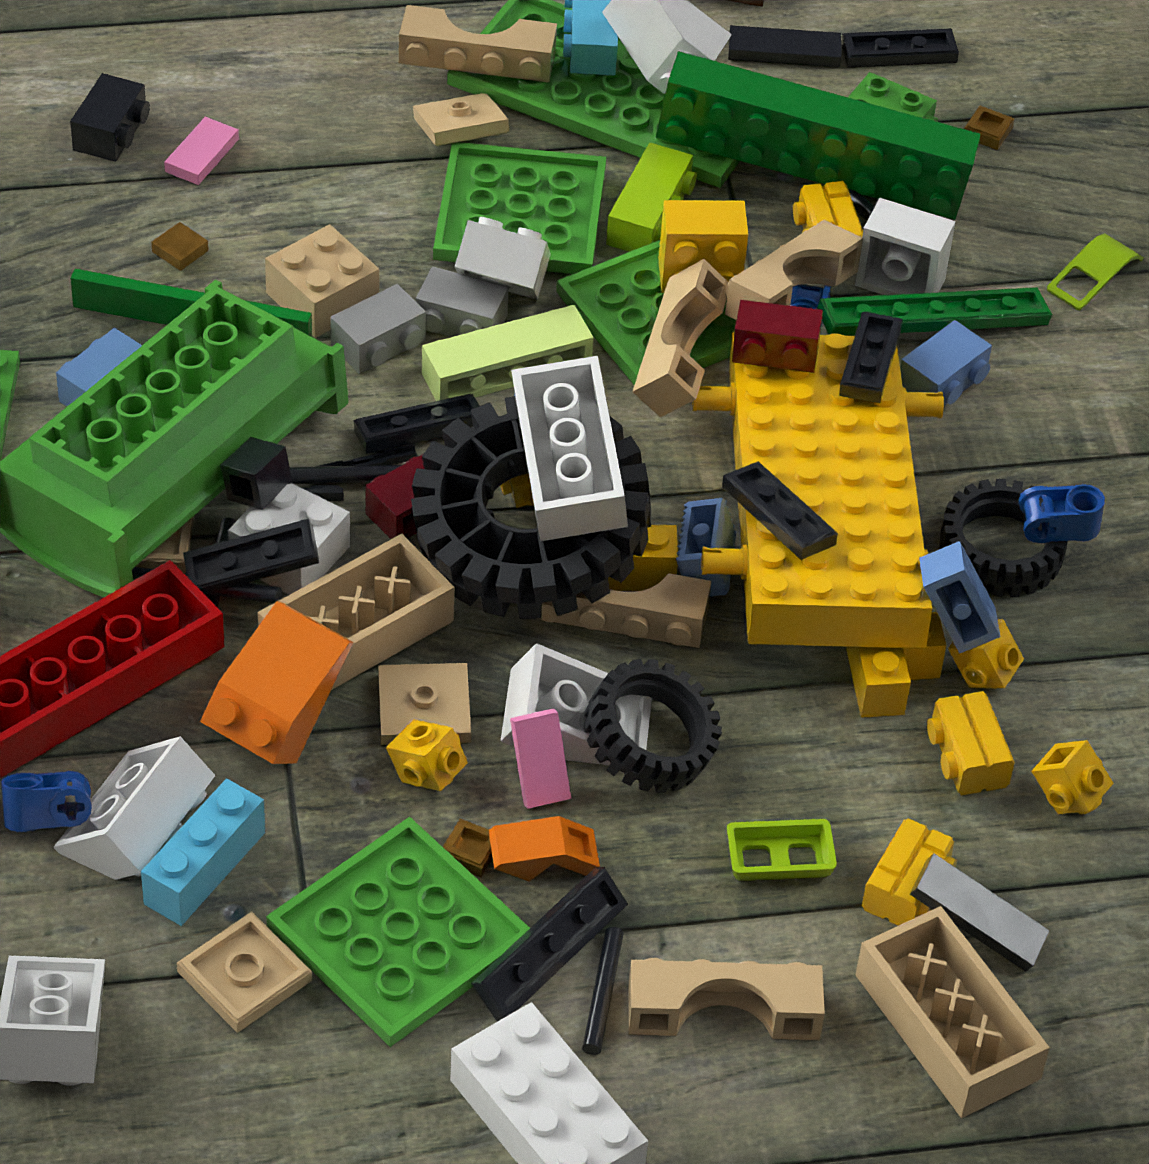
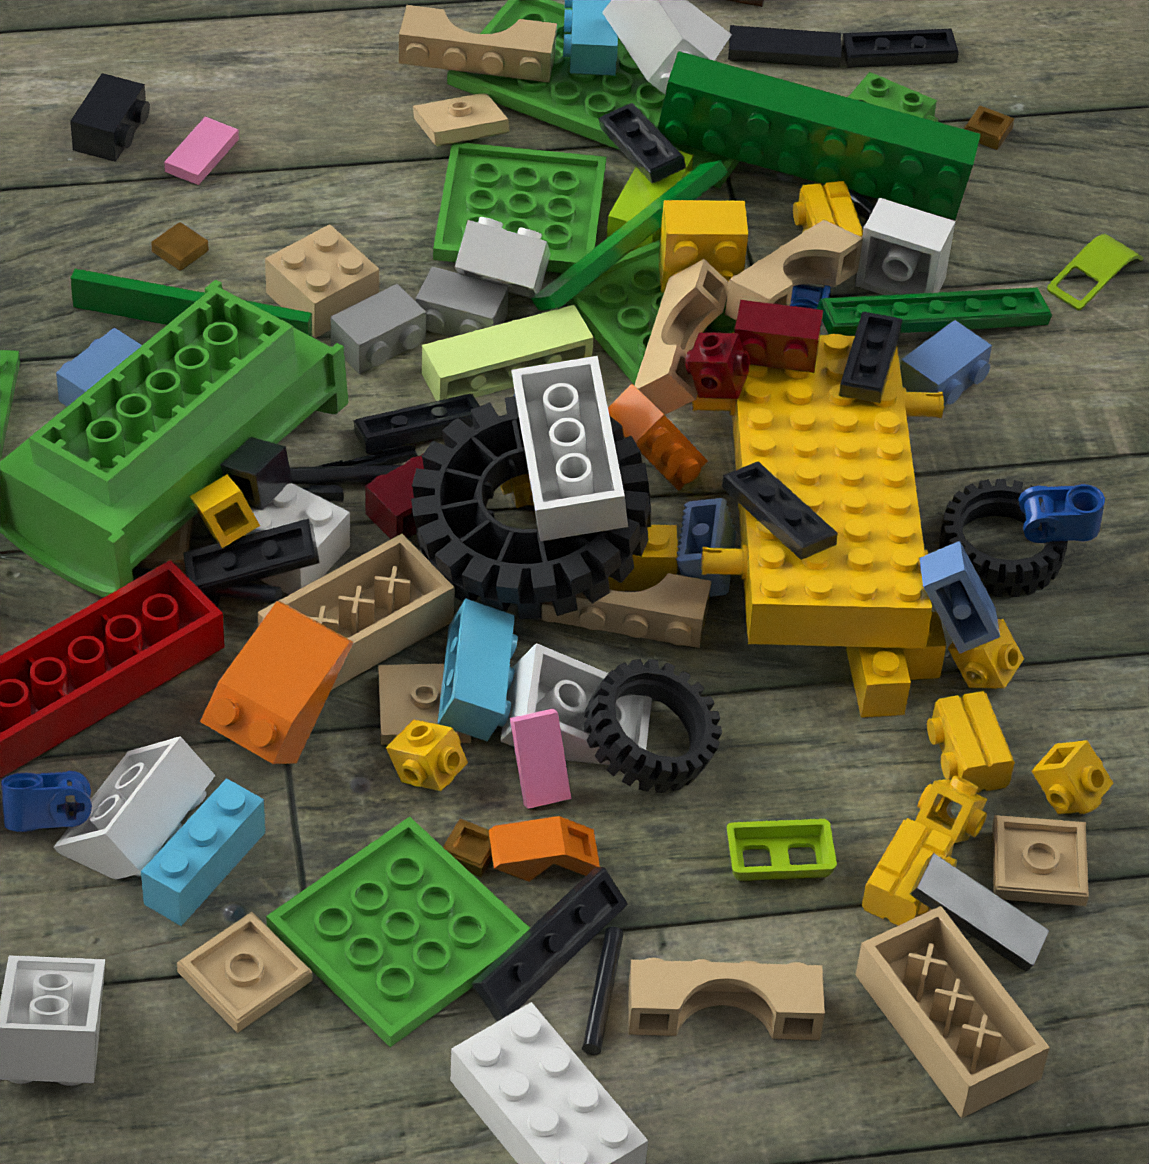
none -> yellow brick [190,474,260,548]
none -> medium azure brick [437,599,518,741]
none -> green tile [531,160,728,311]
none -> black tile [598,103,687,184]
none -> orange brick [608,384,708,491]
none -> dark red brick [685,332,750,399]
none -> yellow brick [915,776,988,843]
none -> tan plate [992,815,1089,906]

